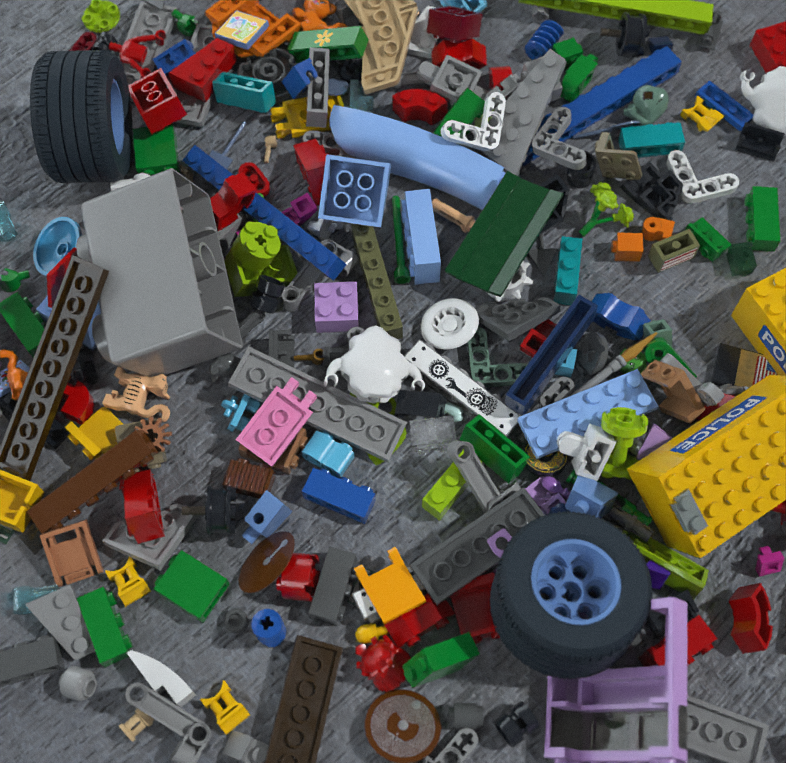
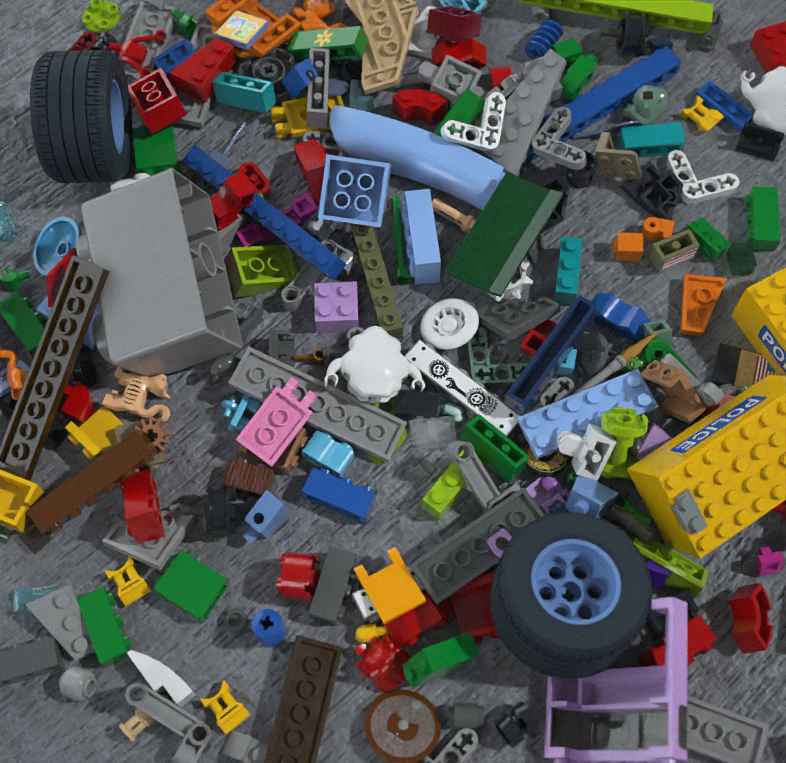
nougat container [40,519,104,587] -> none
lime brick [232,221,281,272] -> none
reddish brown piece [239,531,295,593] -> none
black wheel [249,275,285,313] -> none
tan hand [264,136,277,163] -> none
lime plant [578,182,634,237] -> none
none -> orange wing [680,274,727,336]

